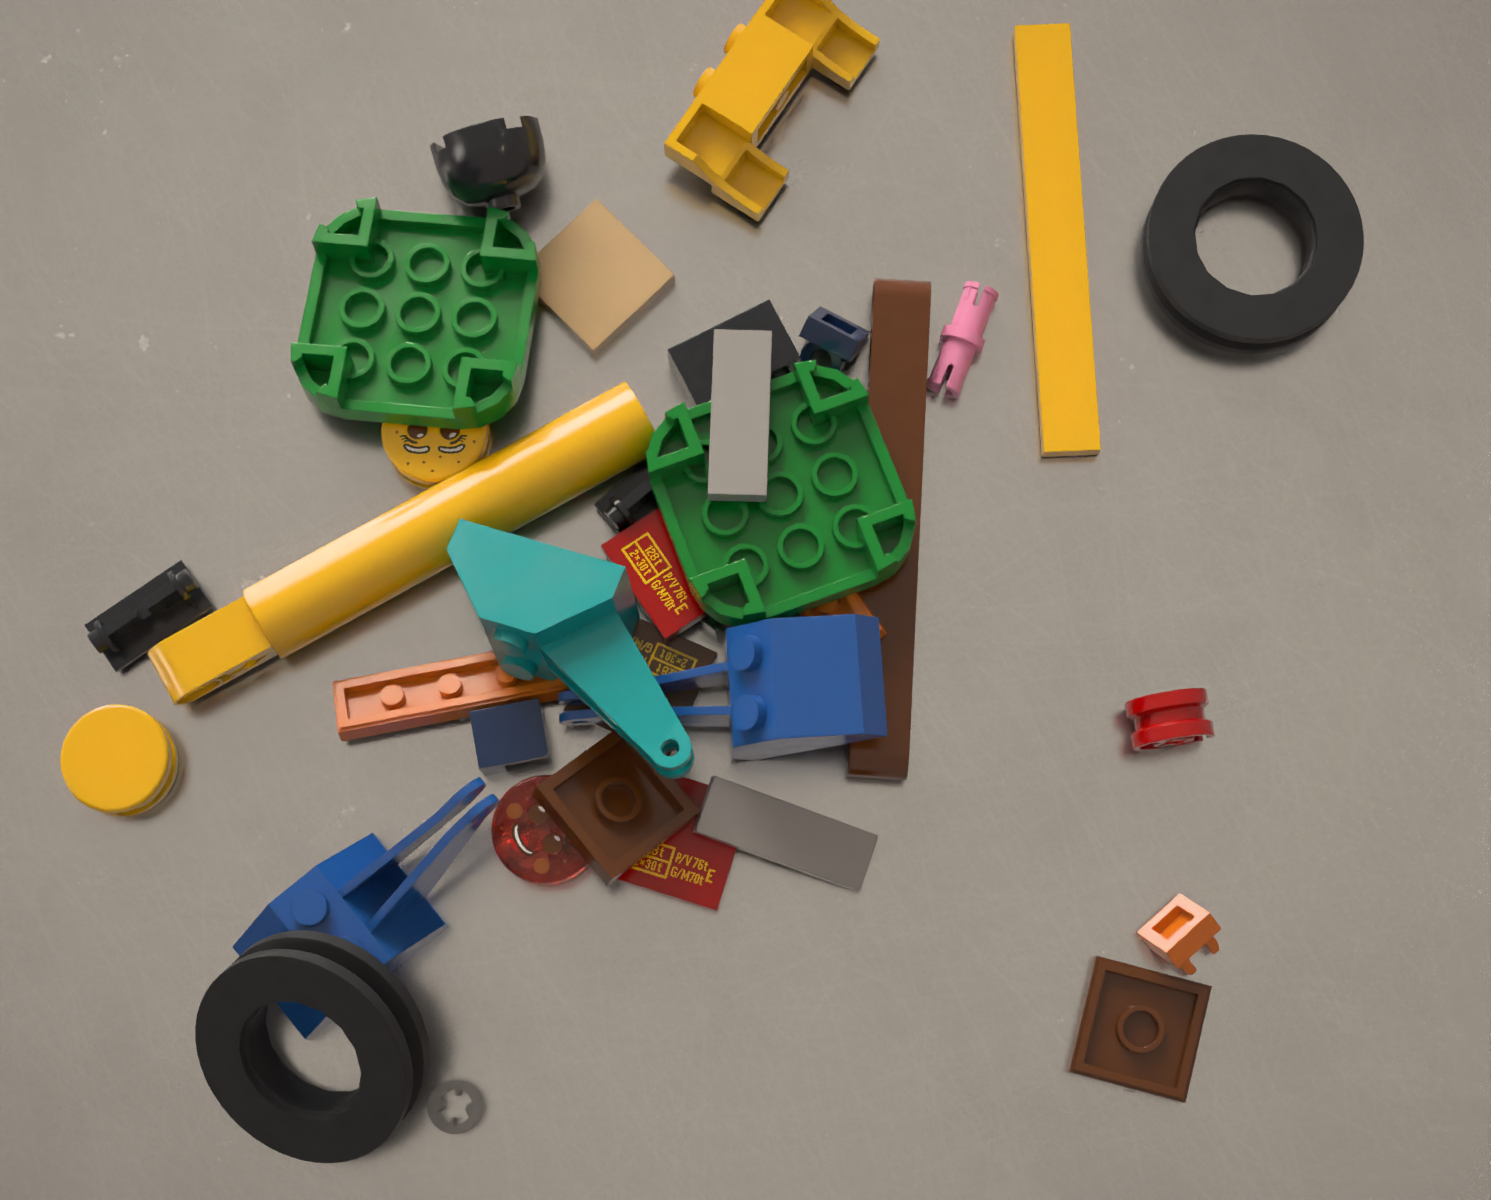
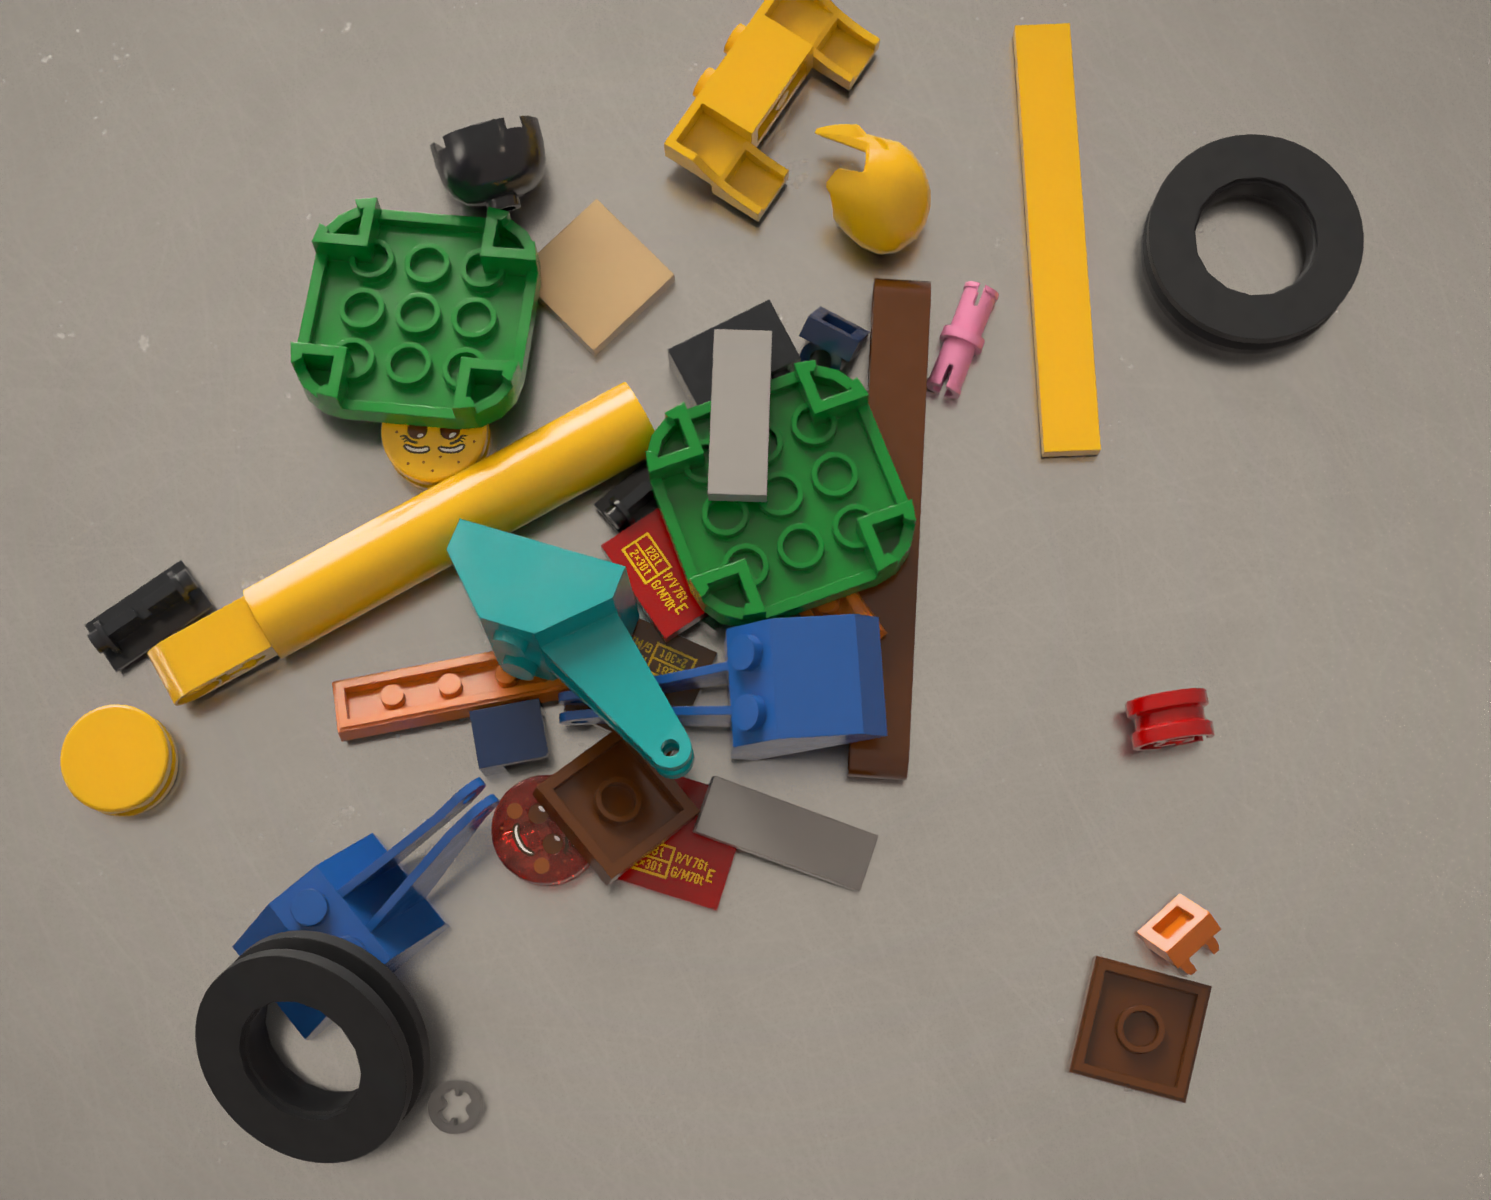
none -> yellow helmet [815,124,931,255]

